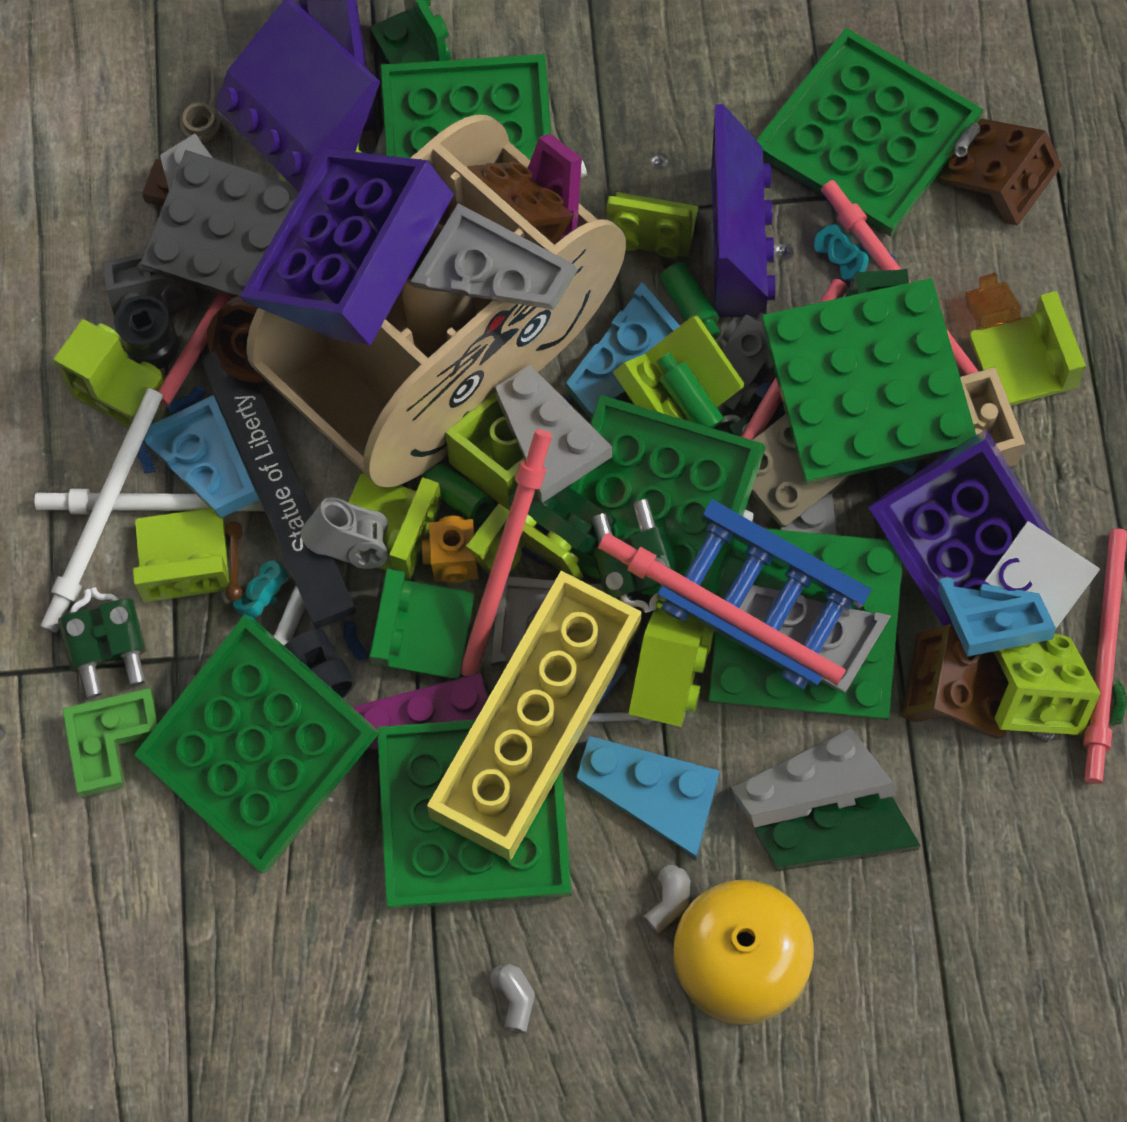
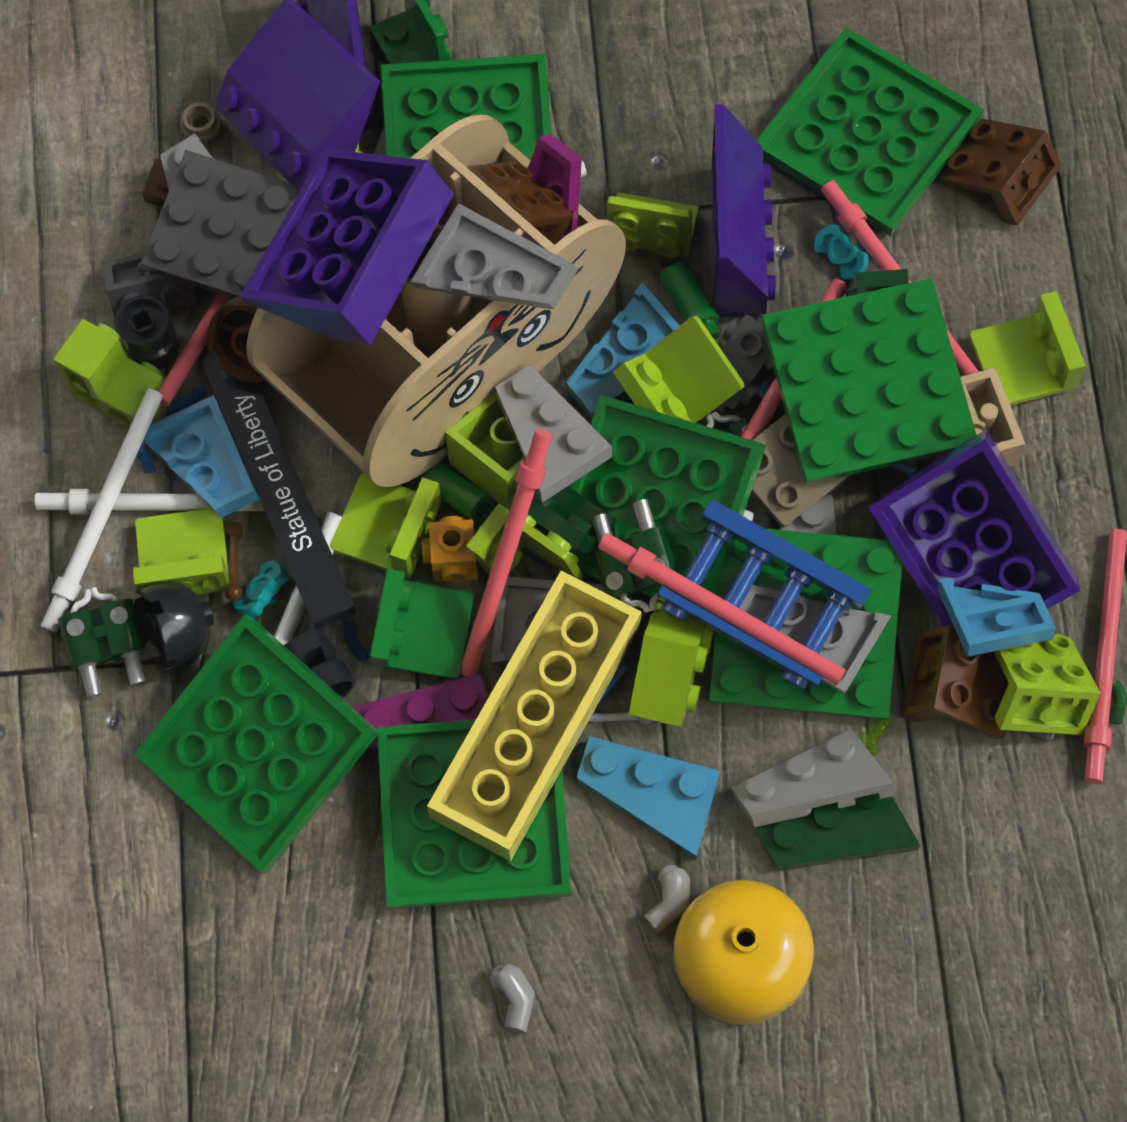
bright green plate [62,688,159,797] -> none
light grey piece [300,497,388,569] -> none
green cylinder [656,352,725,428] -> none
light grey leg [955,122,980,157] -> none
clear orange tile [965,273,1021,330] -> none
white sticker [979,521,1100,630] -> none
none -> black cylinder [135,582,214,673]
none -> clear neon green leg [865,718,892,757]

